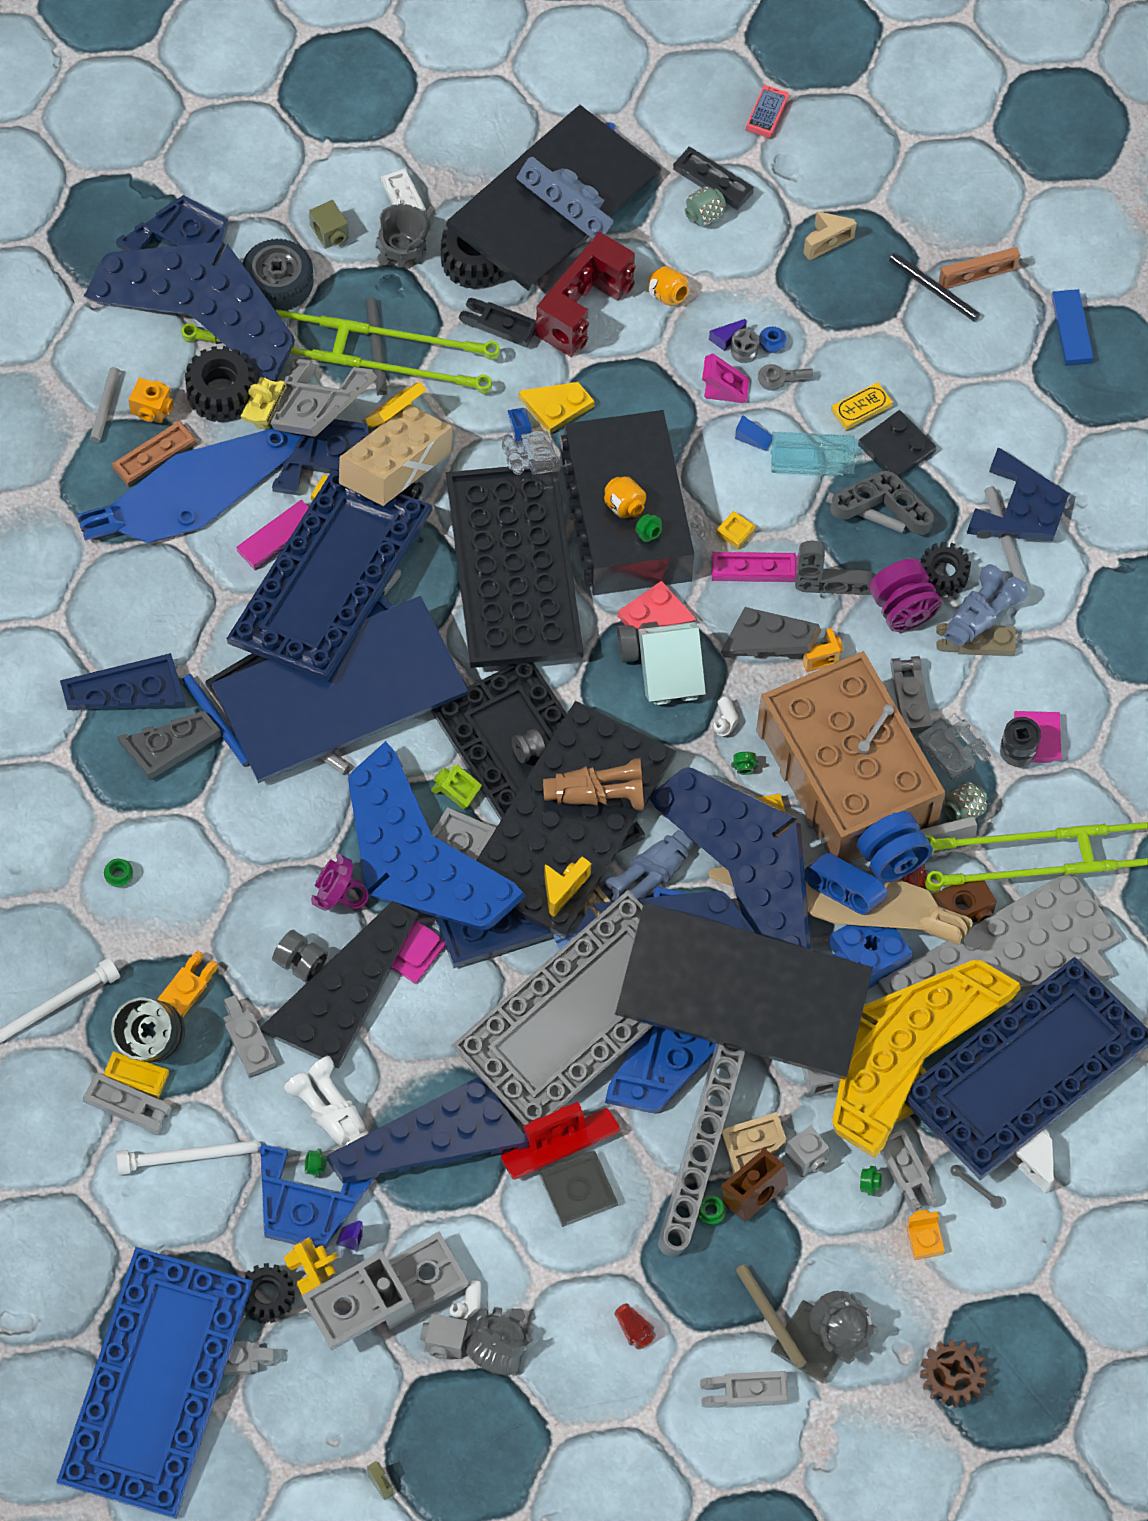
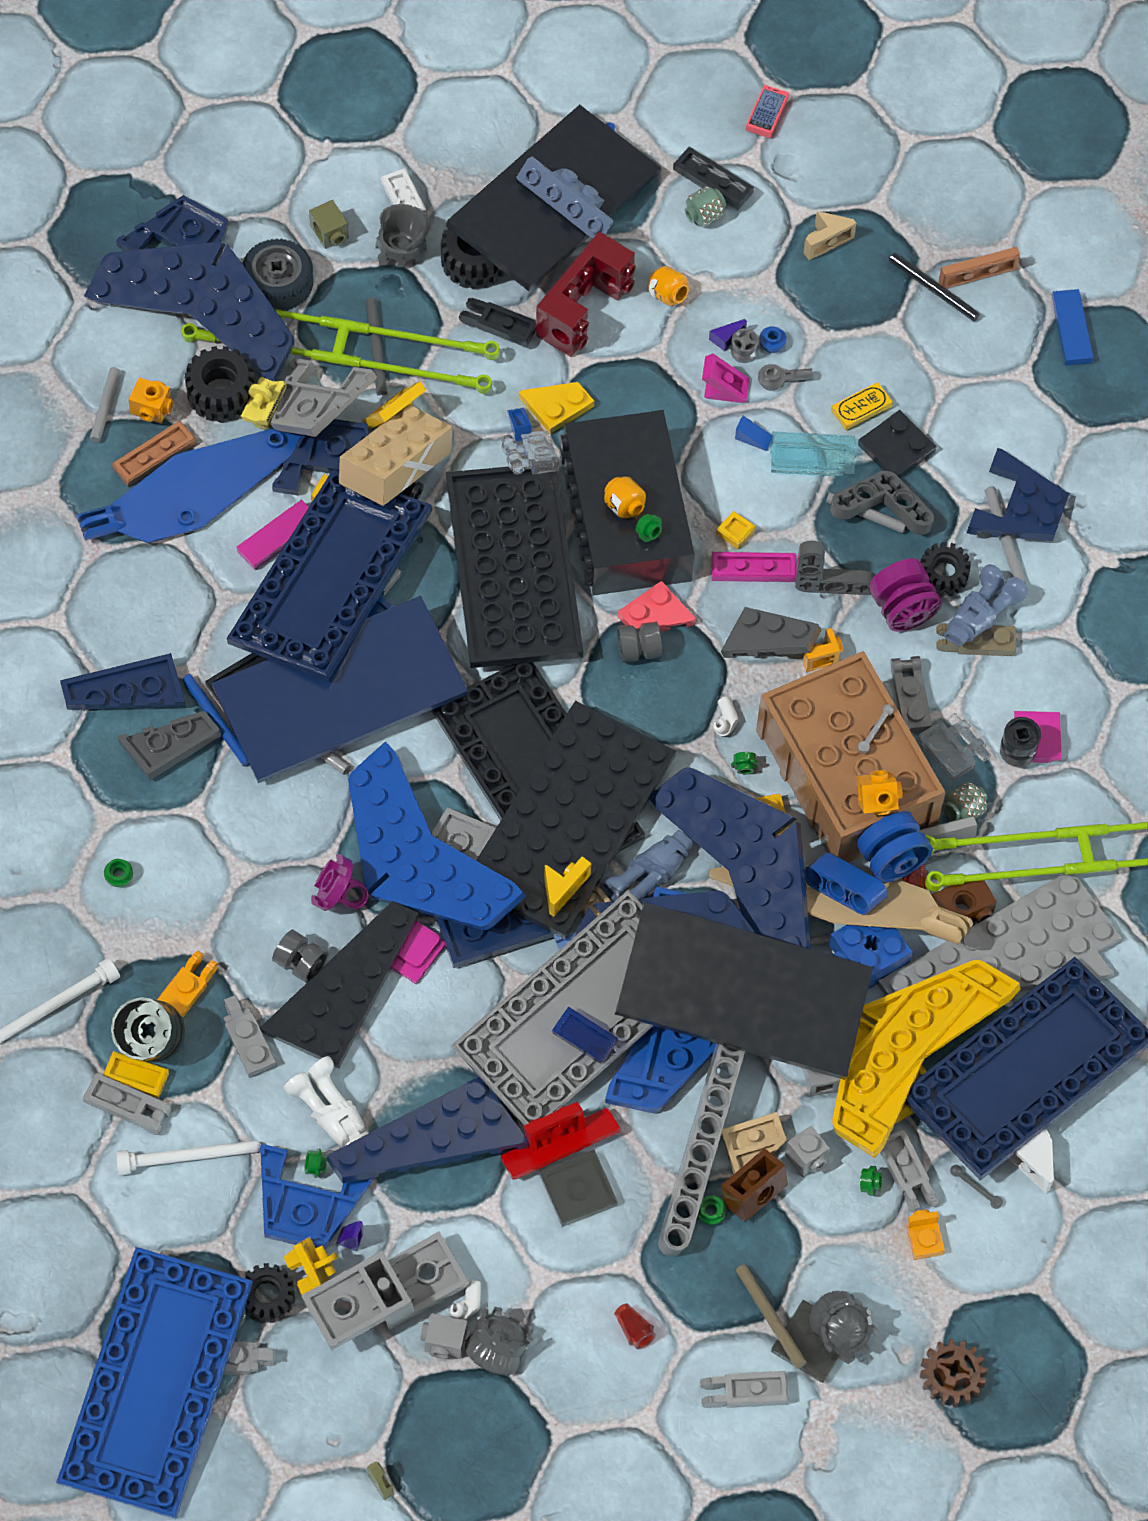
lime bracket [431,764,482,809] -> none
flat silver wheel [512,729,545,763] -> none
medium nougat piece [543,758,644,810] -> none
light aqua brick [638,622,706,704] -> none
none -> clear blue tile [552,1006,618,1065]
none -> light orange brick [857,770,903,815]

